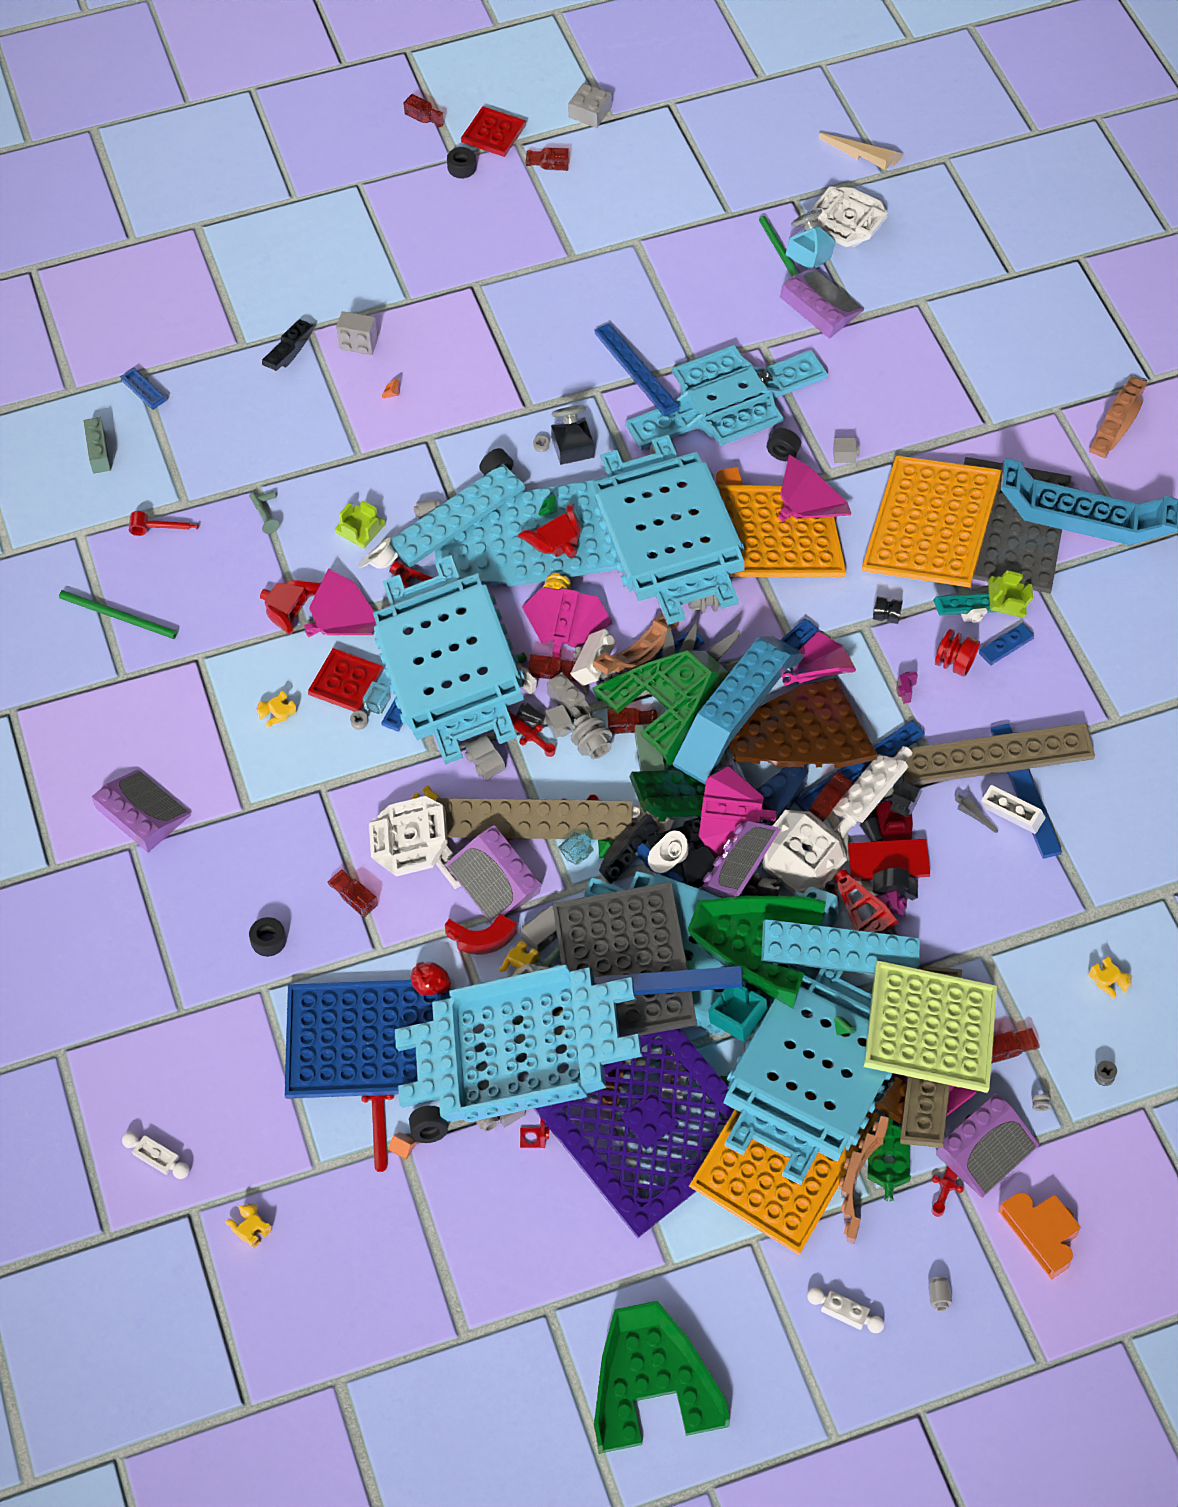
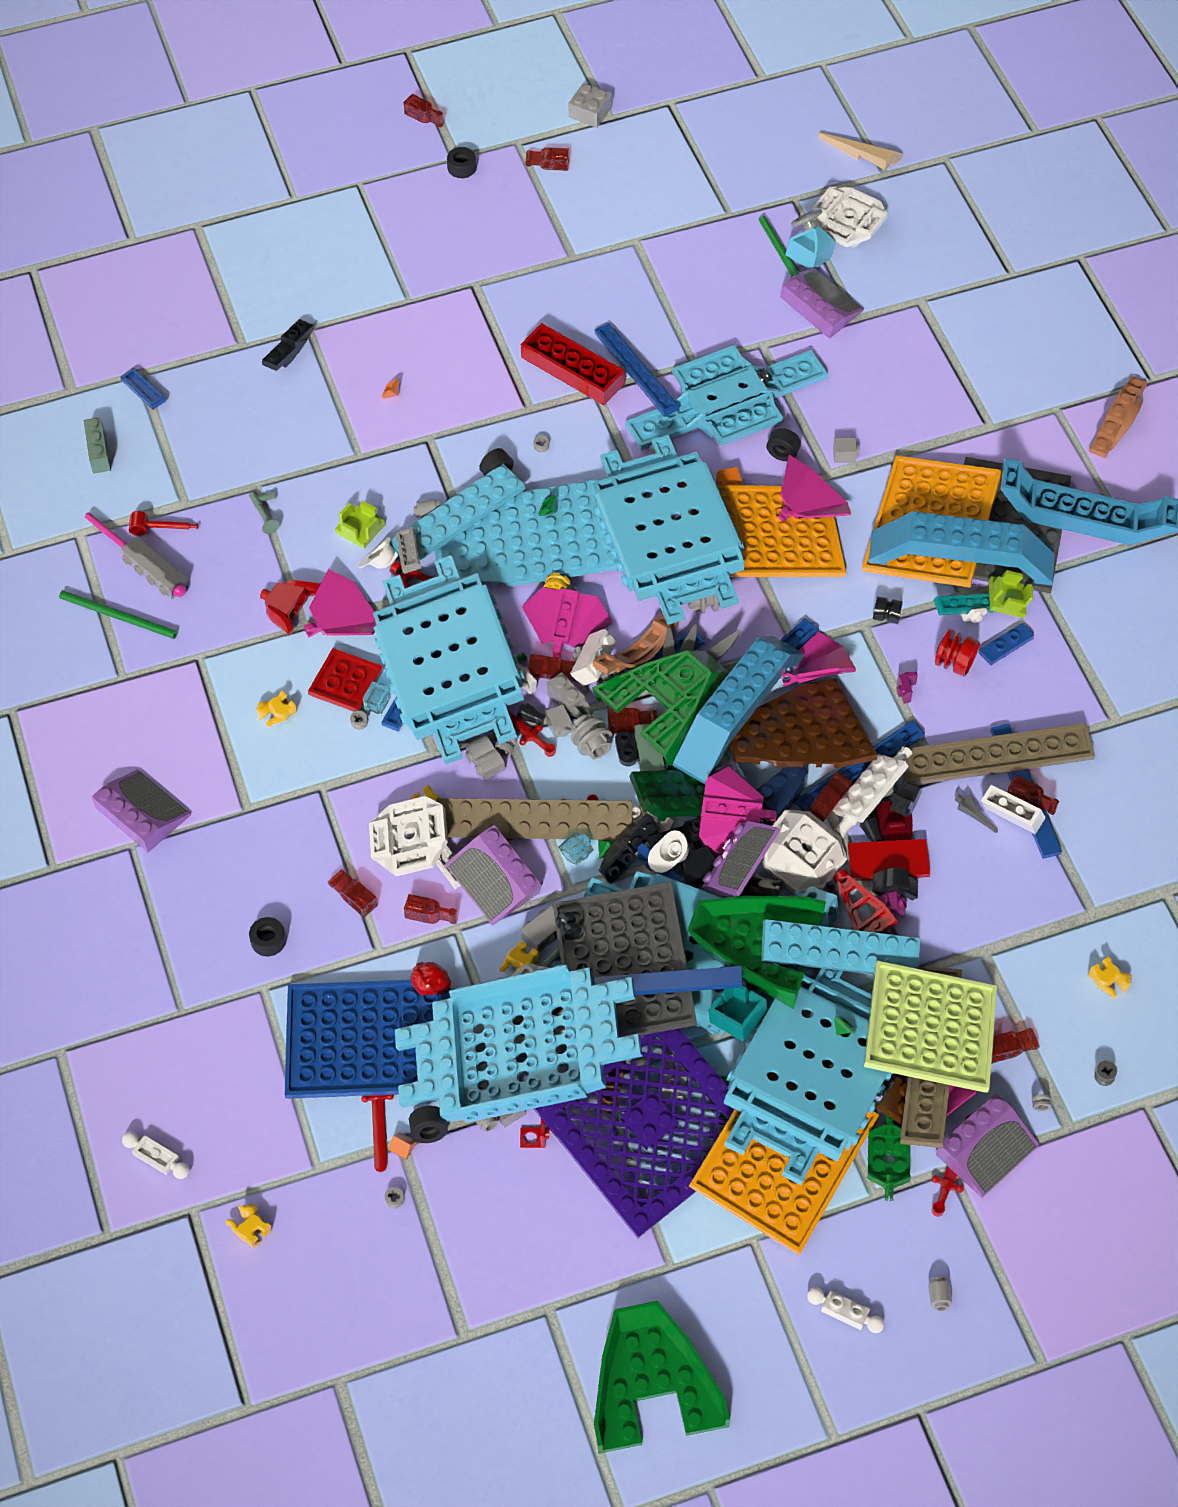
light grey brick [336,311,378,355] -> none
red arch [444,914,517,955] -> none
red plate [461,106,526,157] -> none
red torso [517,503,581,558] -> none
black piece [551,405,594,465] -> none
nougat piece [838,1116,889,1244] -> none
orange brick [998,1193,1081,1280] -> none
none -> piece [84,512,188,600]
none -> light grey bush [385,1187,404,1209]
none -> light grey plate [396,527,421,574]
none -> clear red piece [404,894,458,924]
none -> light grey wheel [494,737,518,757]
none -> red brick [520,323,625,405]
none -> black wheel [555,911,582,940]
none -> black plate [615,730,638,767]
none -> dark azure slope [868,511,1055,586]
none -> clear red piece [1007,775,1059,815]

